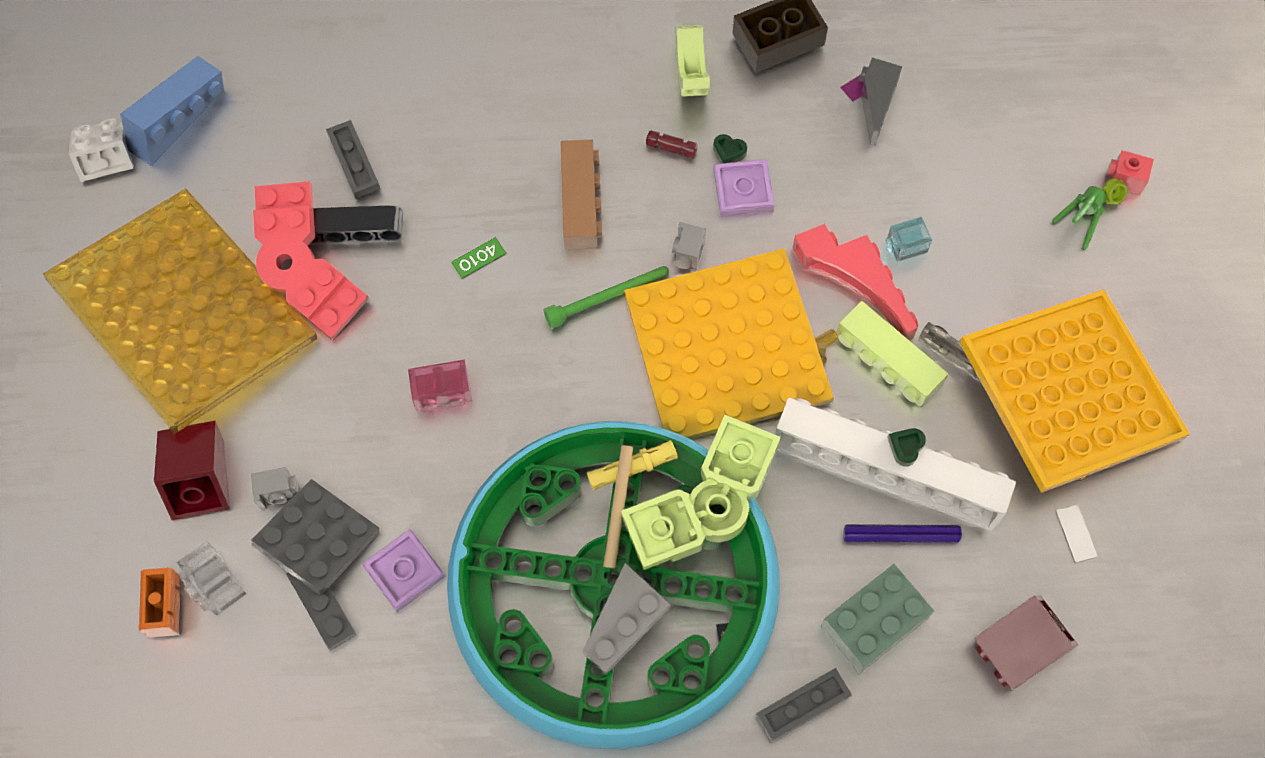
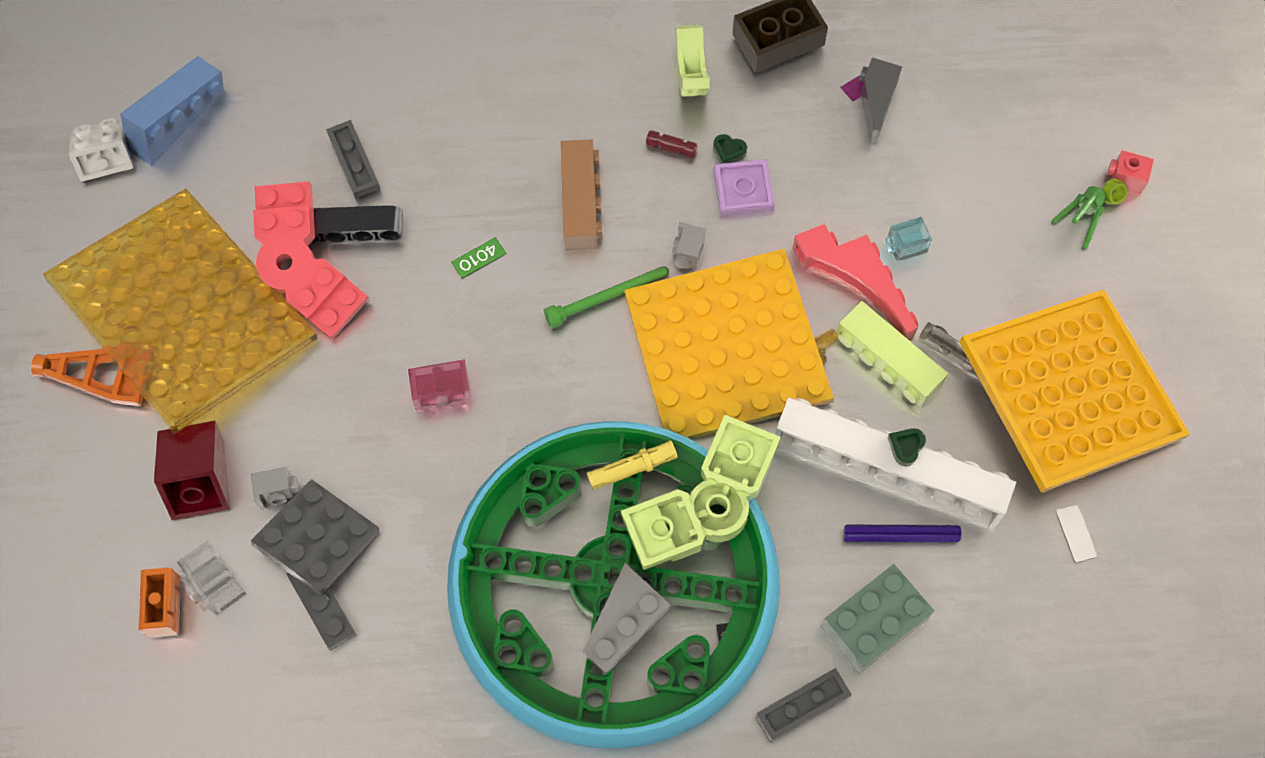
lavender tile [362,529,446,612] -> none
tan bar [603,445,633,568] -> none
slope [974,595,1079,690] -> none
none -> orange plate [31,347,155,407]

